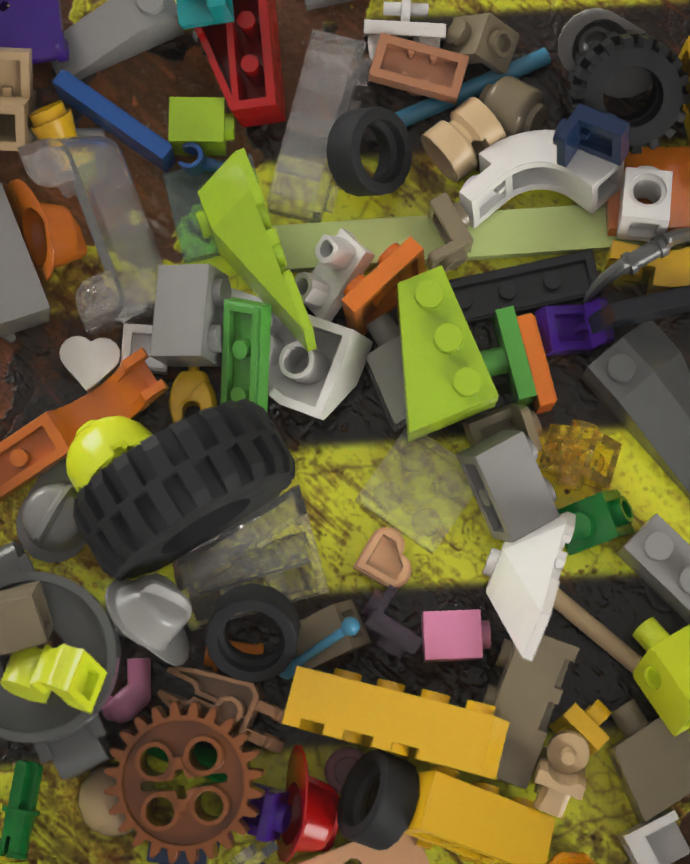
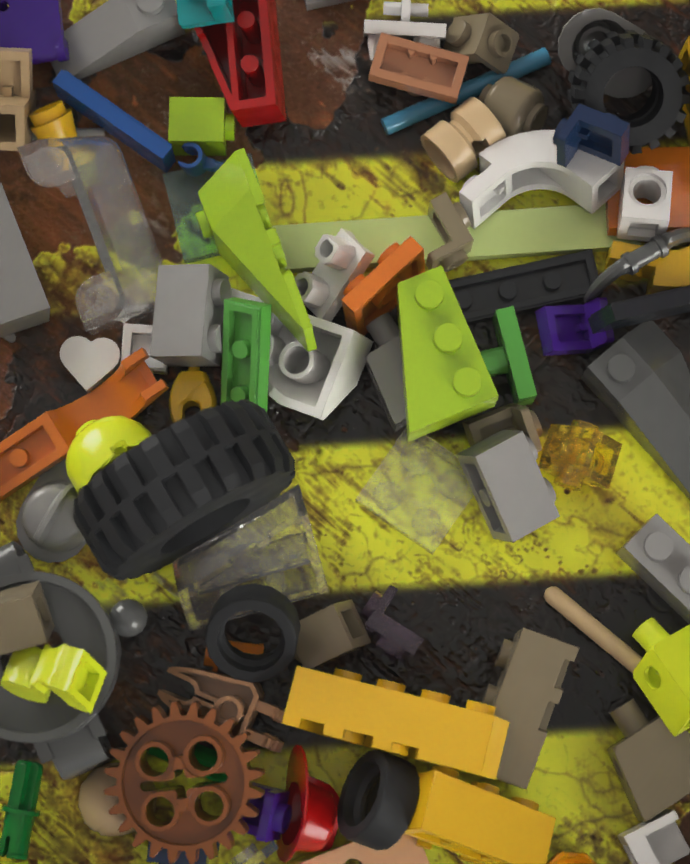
orange piece [6,179,87,281] -> none
bright pink arm [102,658,151,724] -> none
light grey piece [105,573,192,666] -> none
clear brick [267,29,372,223] -> none
dark azure hinge [279,617,360,679] -> none
tile [325,747,365,794] -> none
black tyre [326,107,412,197] -> none
light nougat tile [353,527,412,589] -> none
bright pink brick [421,609,491,663] -> none
white wedge [482,511,576,661] -> none
orange tile [516,313,557,414] -> none
tan hips [534,730,590,818] -> none
yellow tile [549,699,612,756] -> none
green bracket [558,490,634,556] -> none

